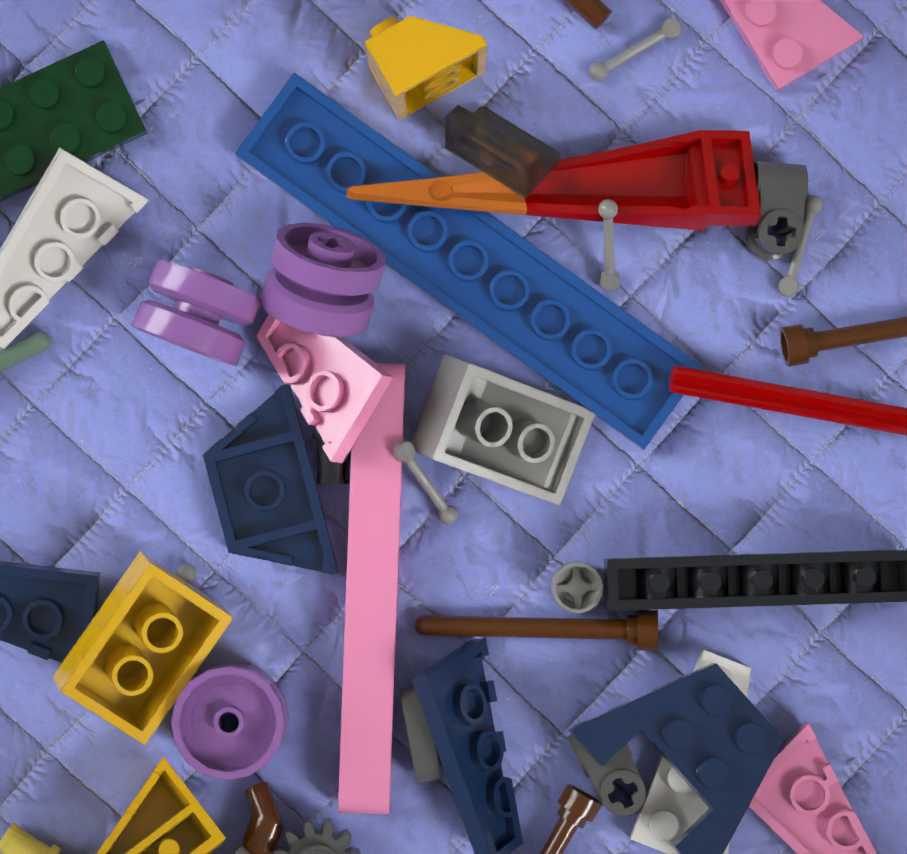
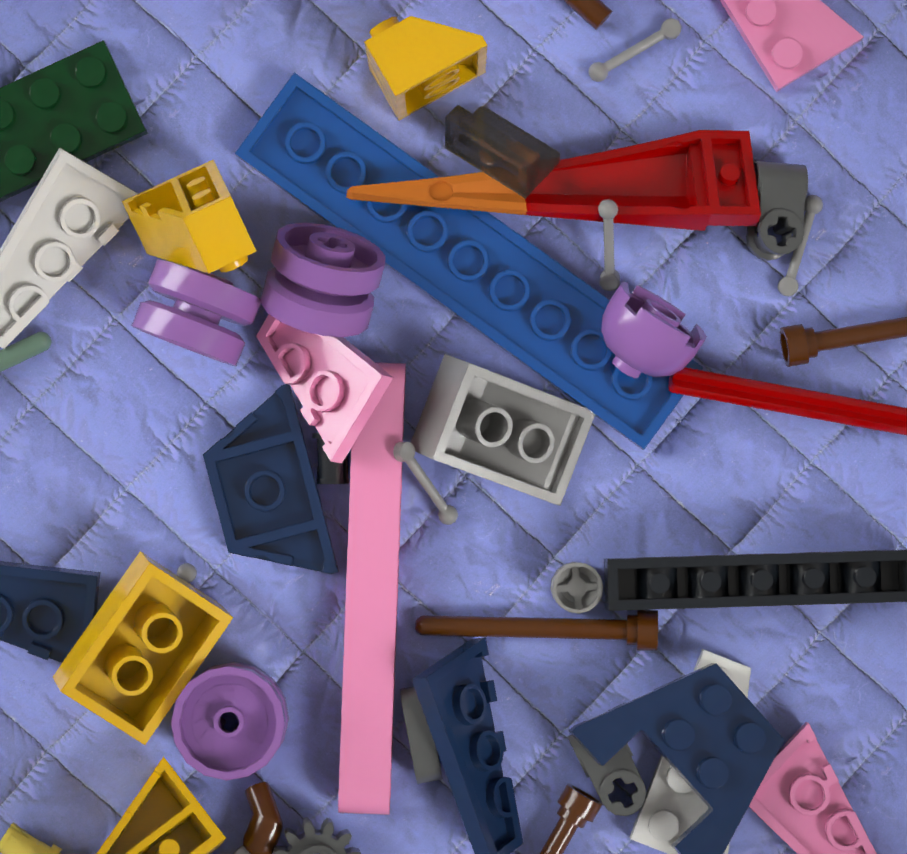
none -> yellow wedge [122,159,257,274]
none -> medium lavender cylinder [601,282,707,378]

